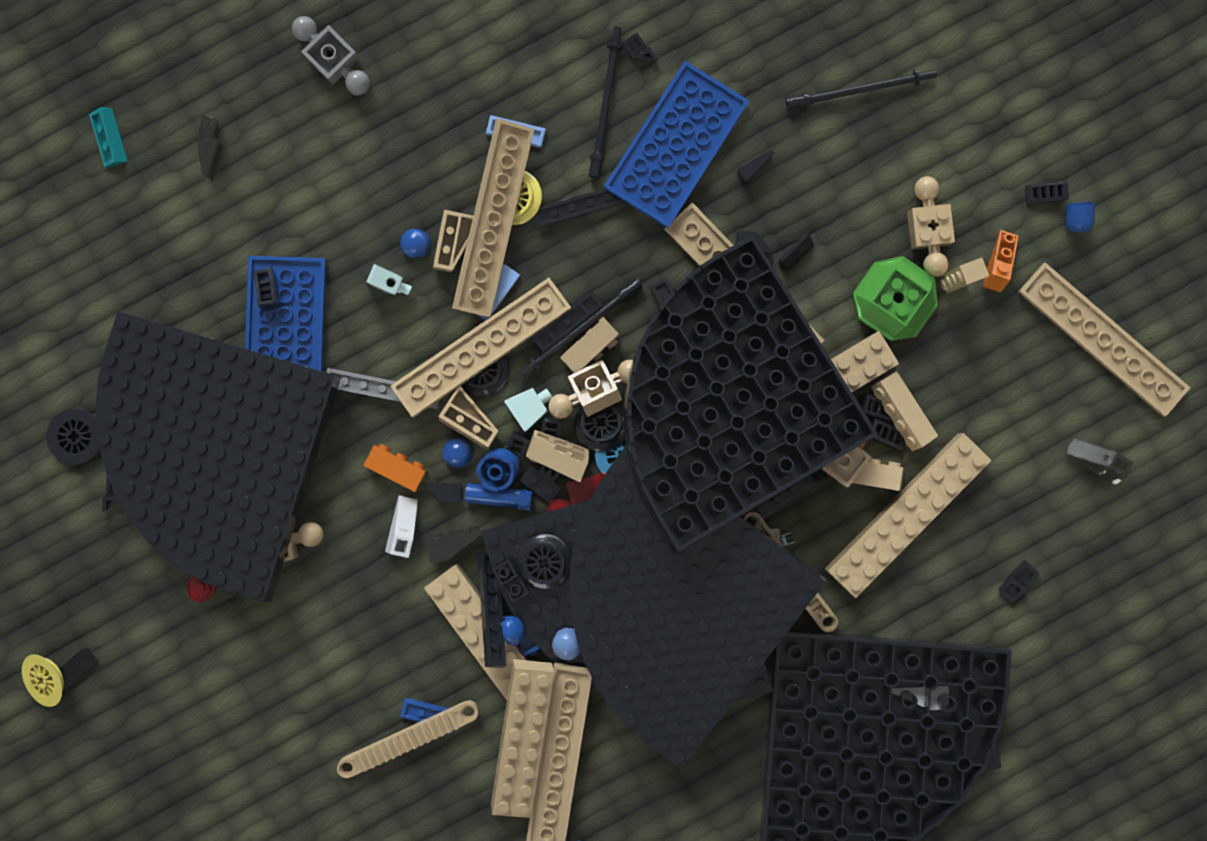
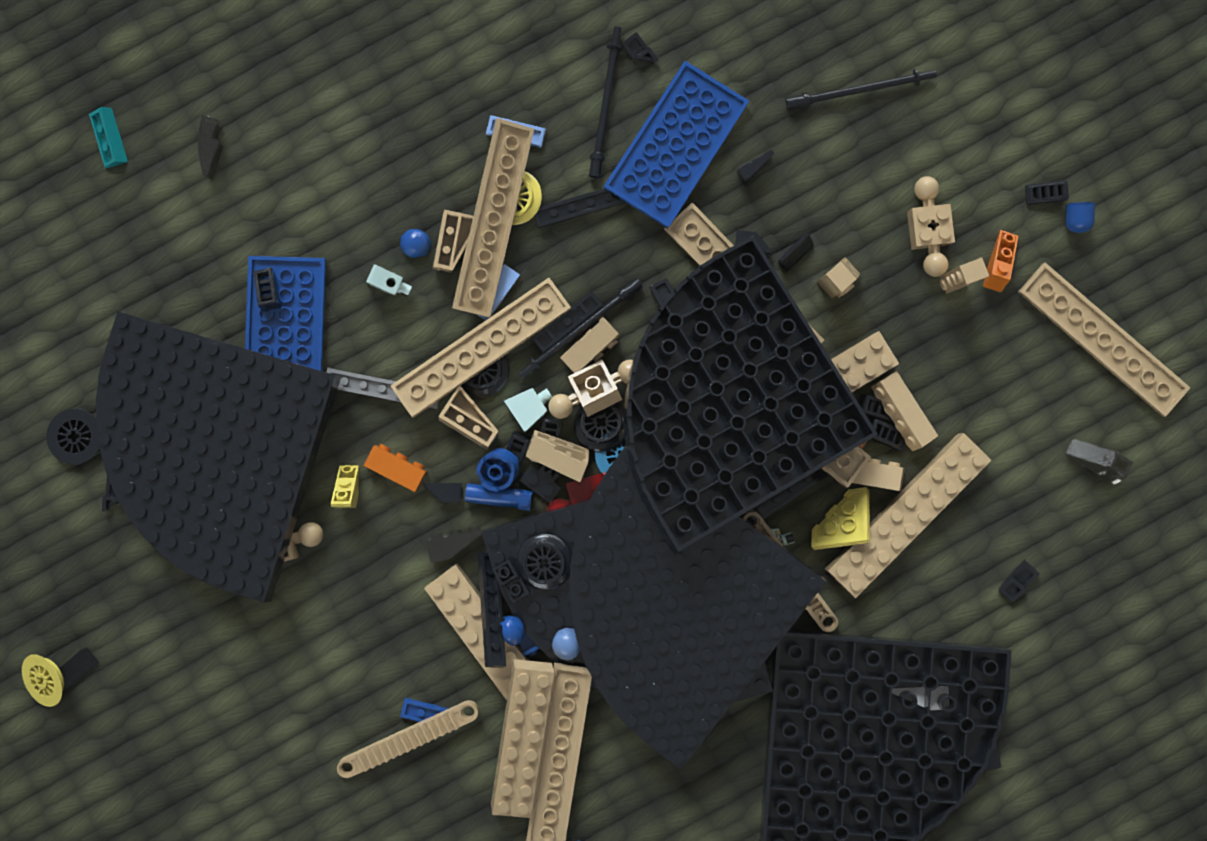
red plate [187,576,217,602] -> none
light grey brick [292,16,370,95] -> none
white slope [385,495,418,558] -> none
blue hair [442,438,474,467] -> none
bright green piece [852,256,938,341] -> none
none -> light yellow slope [331,465,359,508]
none -> light yellow plate [811,487,870,550]
none -> tan wedge [817,257,860,299]

